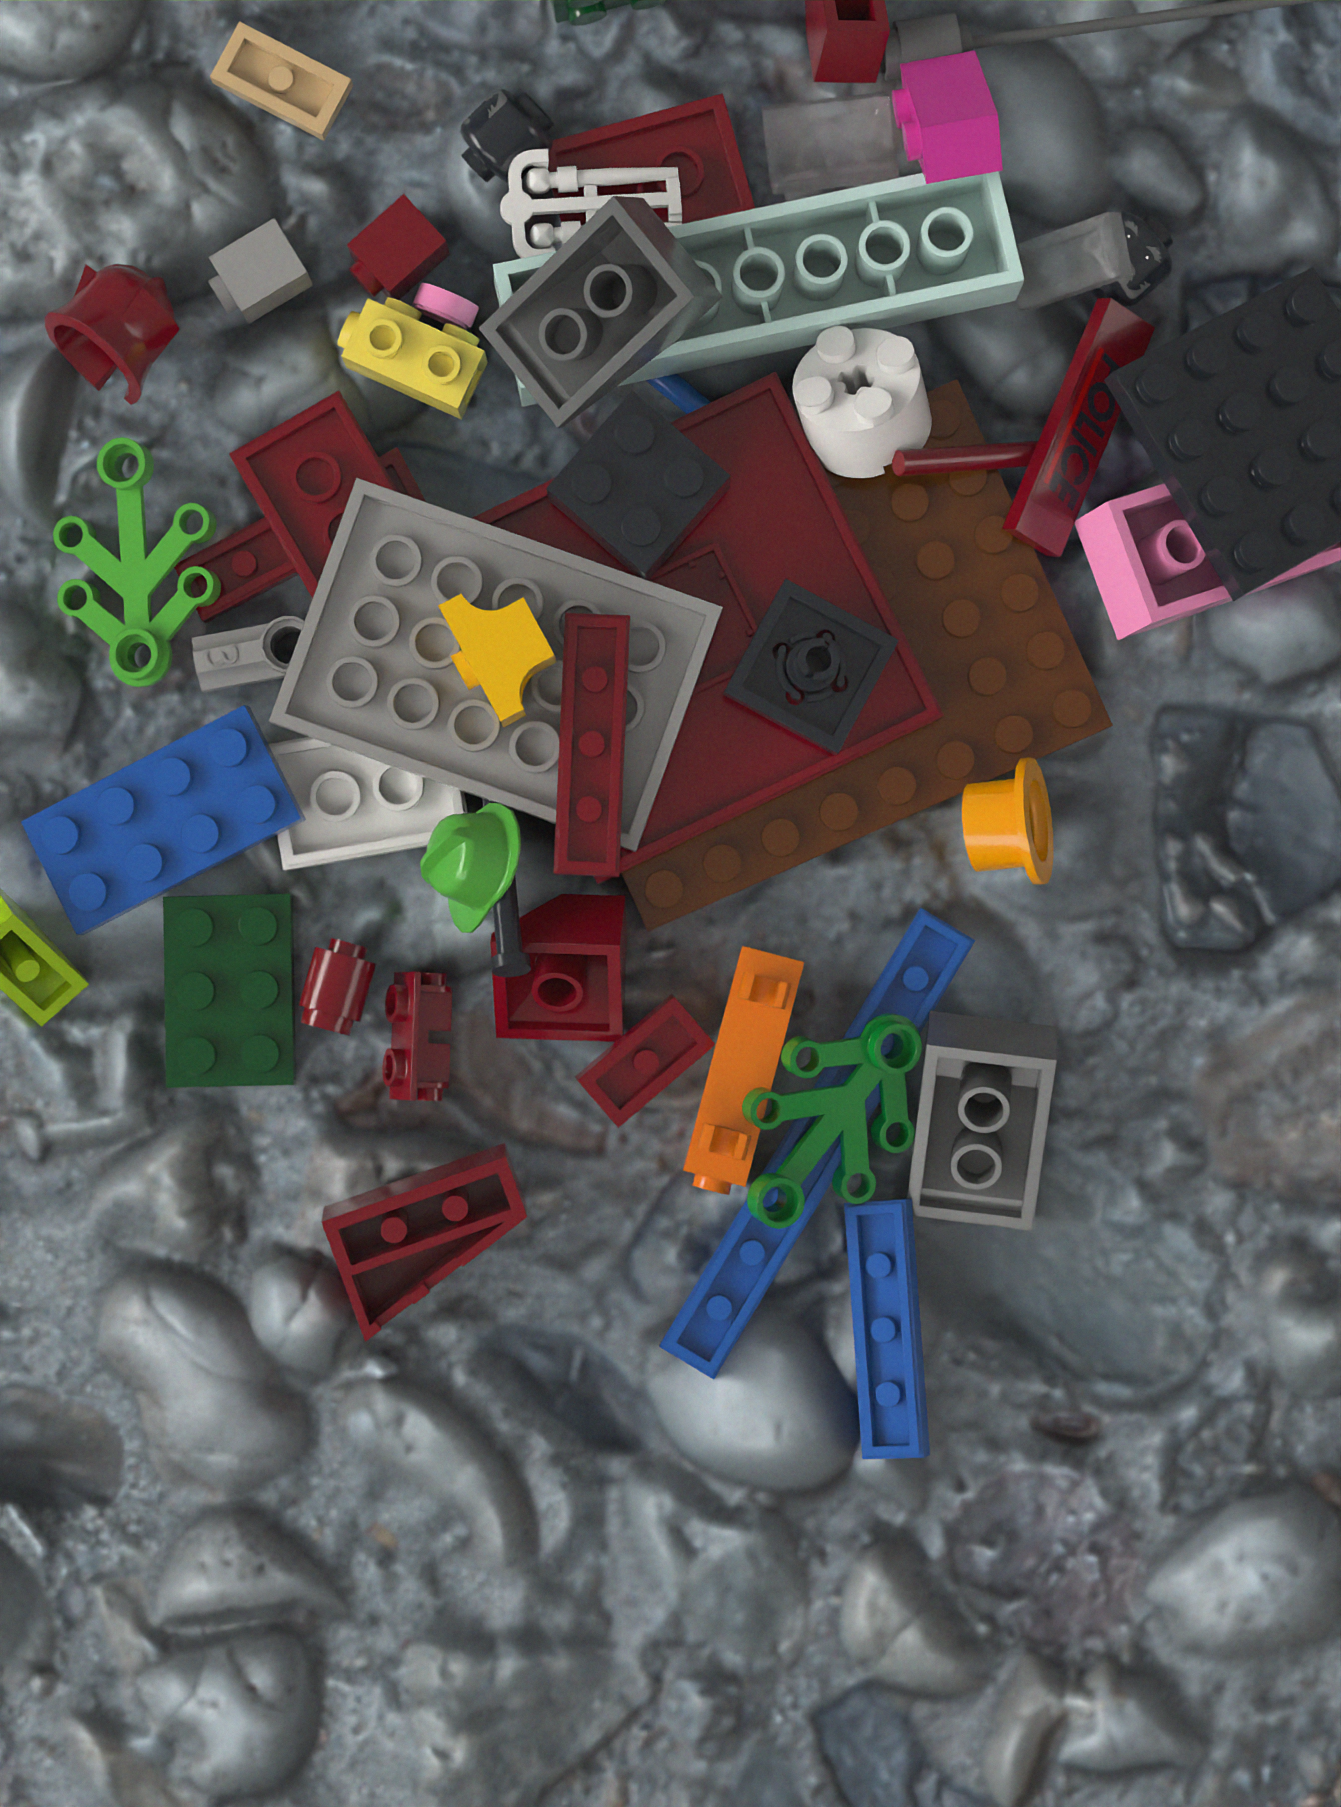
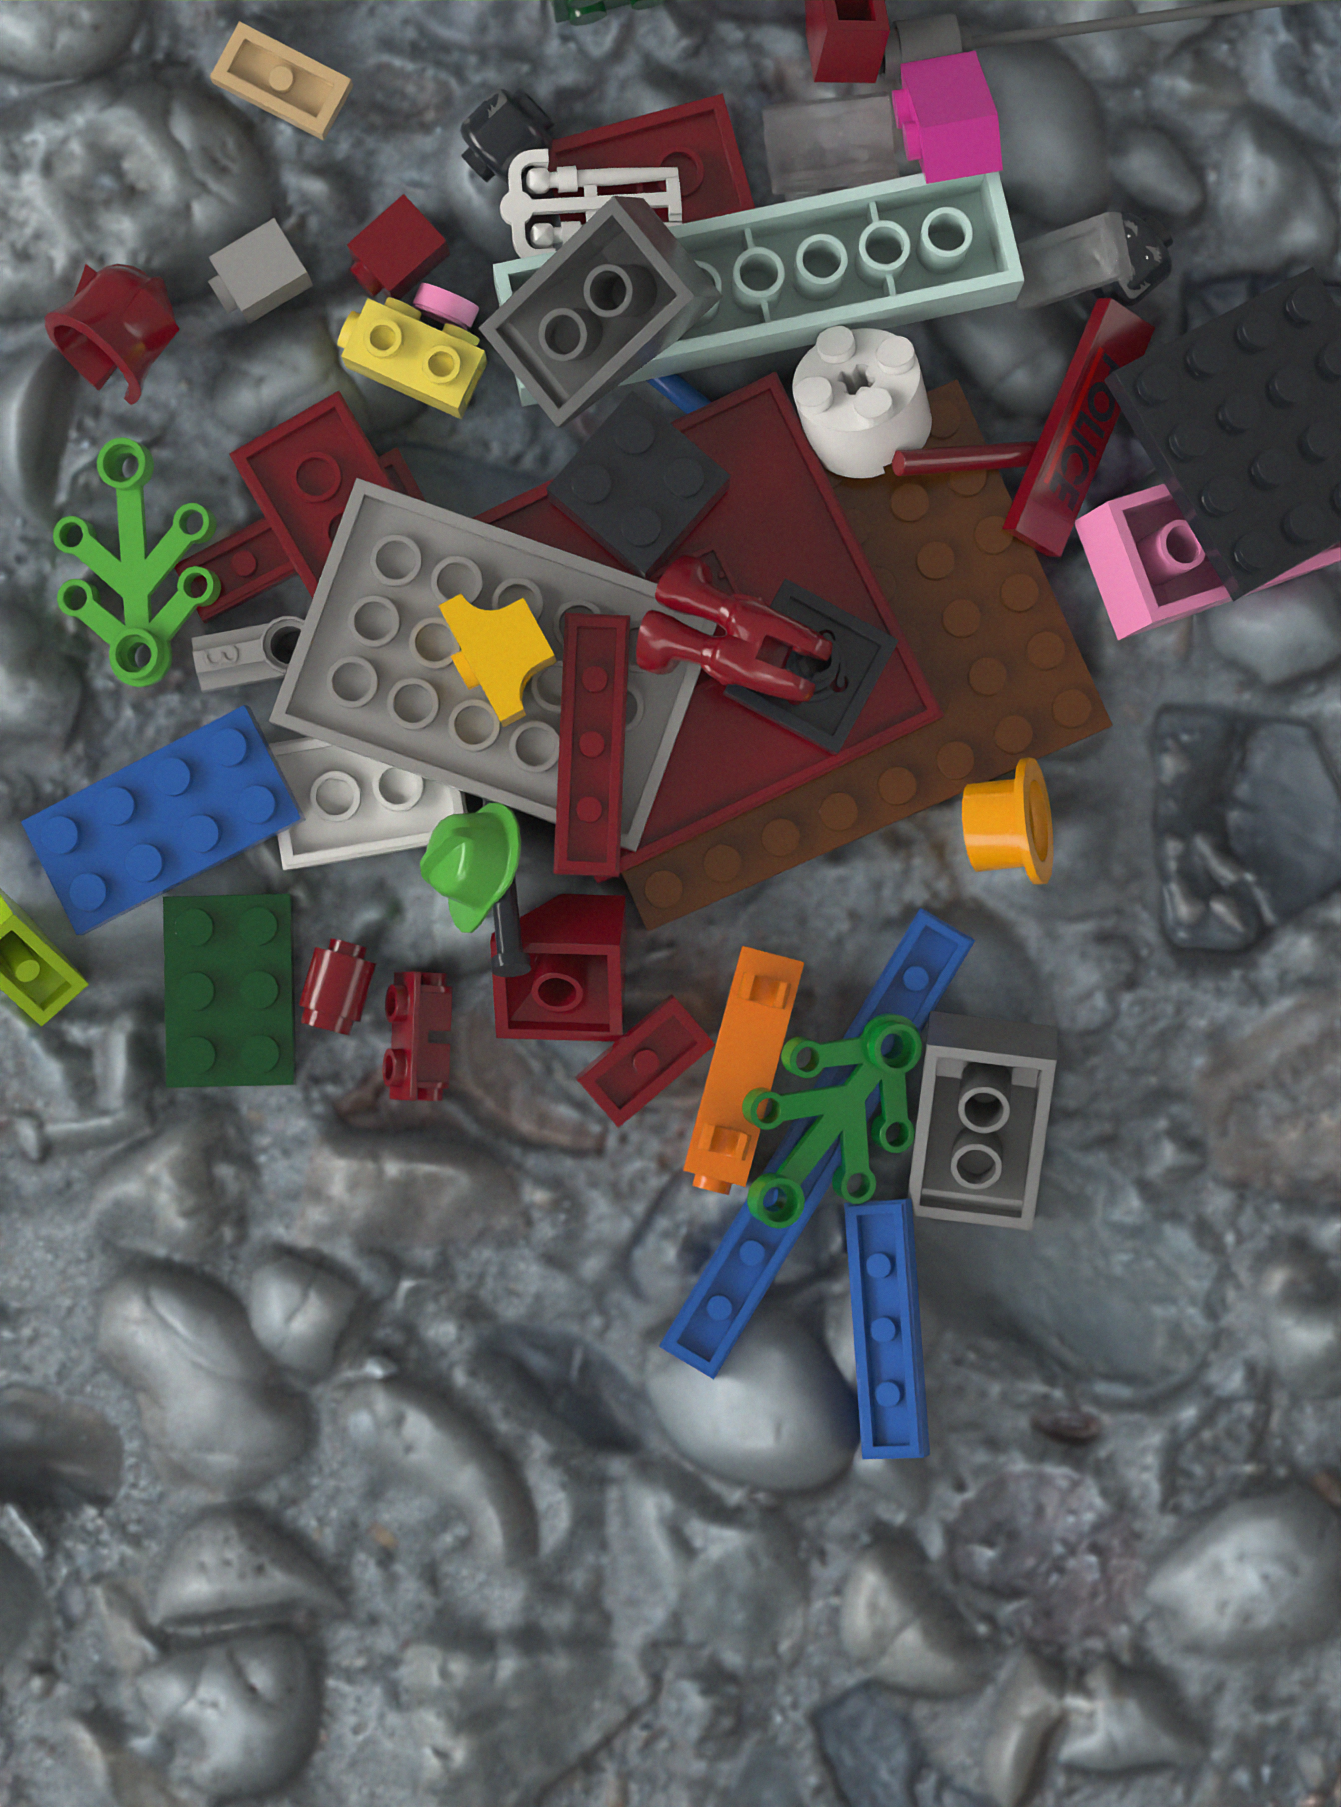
dark red wedge [321,1143,528,1342] -> none
none -> dark red piece [636,555,833,702]

